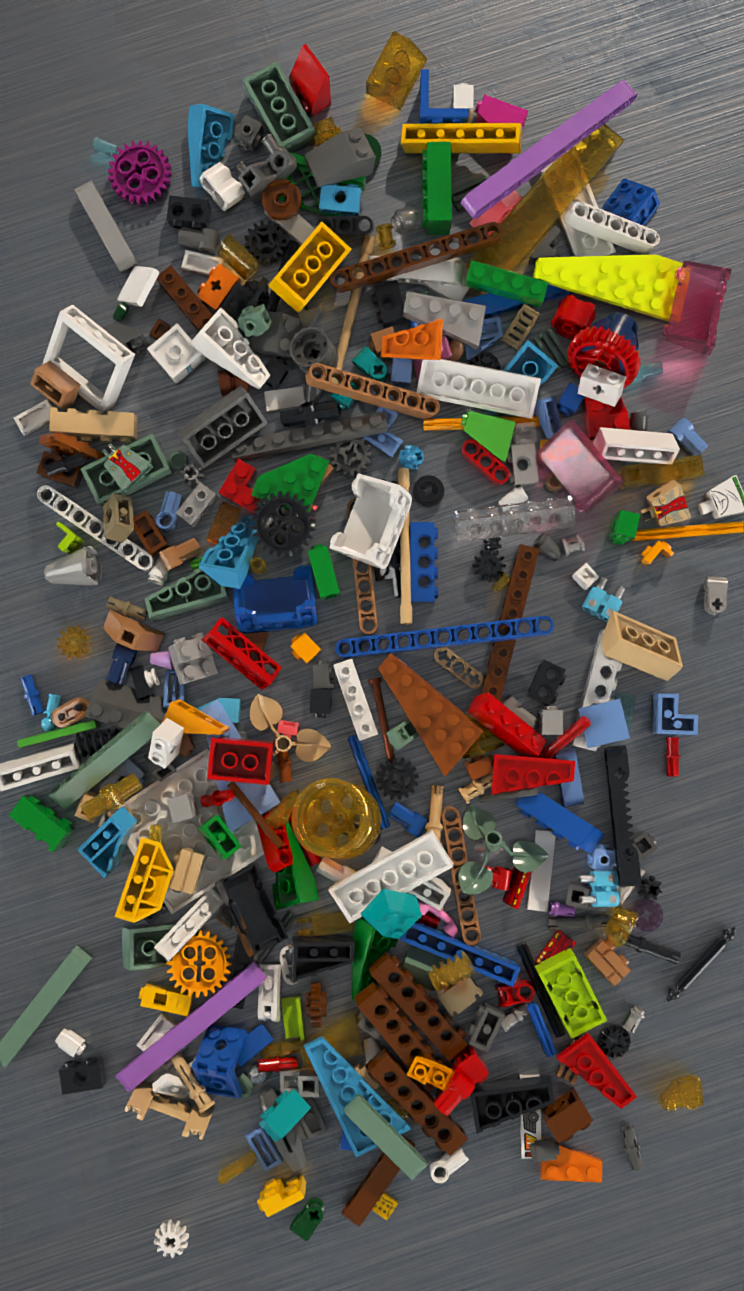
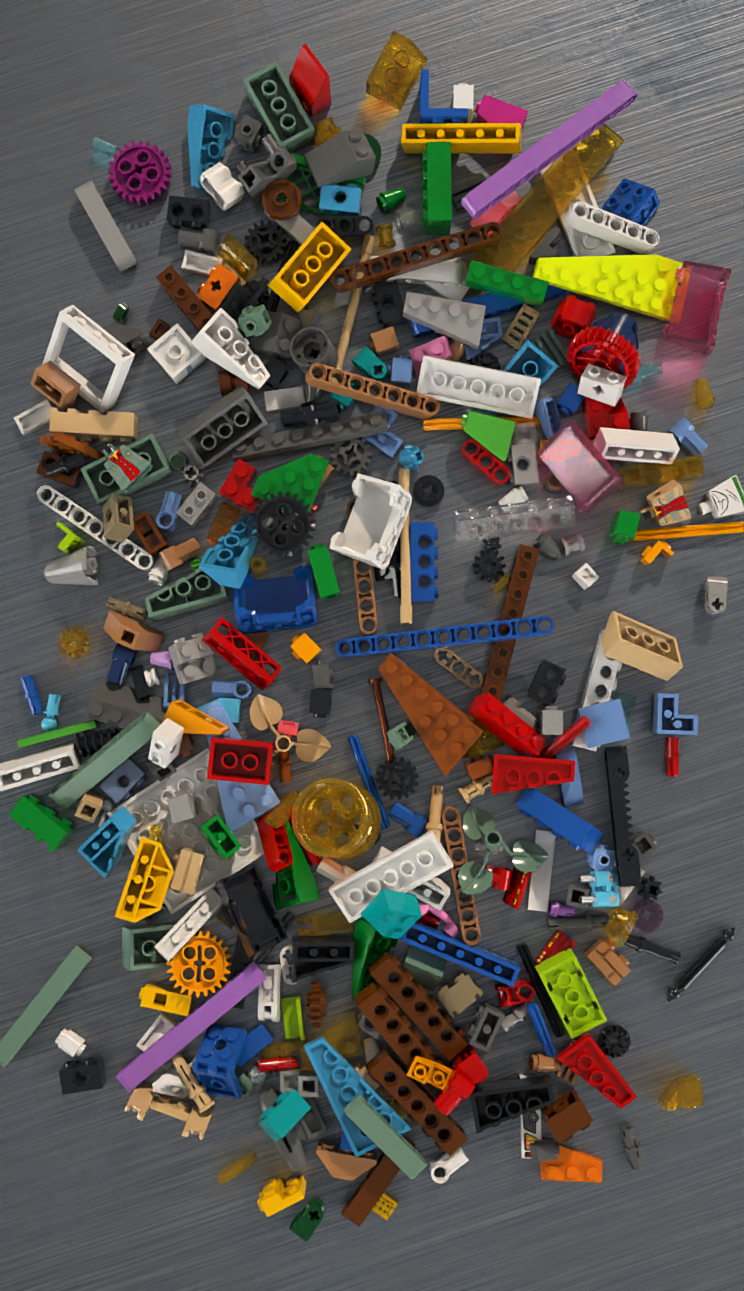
medium nougat plate [51,697,89,728] -> none
clear yellow piece [81,773,143,821] -> none
white tile [117,265,159,307] -> none
white gear [154,1219,189,1258] -> none
red axle [200,789,235,808] -> none
reddish brown bar [227,782,284,849] -> none
medium blue tile [245,1126,283,1172] -> none
white brick [333,659,378,741] -> none
orange wing [381,319,443,360] -> none
clear yellow piece [428,951,475,991] -> none
dark grey bar [479,787,539,803] -> none
medium azure piece [581,577,625,623] -> none
light grey pin [623,1006,645,1034] -> none
none -> medium blue piece [212,680,254,699]
none -> medium nougat slope [316,1141,377,1181]
none -> green cone [376,187,406,212]
none -> medium nougat cone [529,1053,560,1074]
none -> clear yellow cone [695,378,715,409]

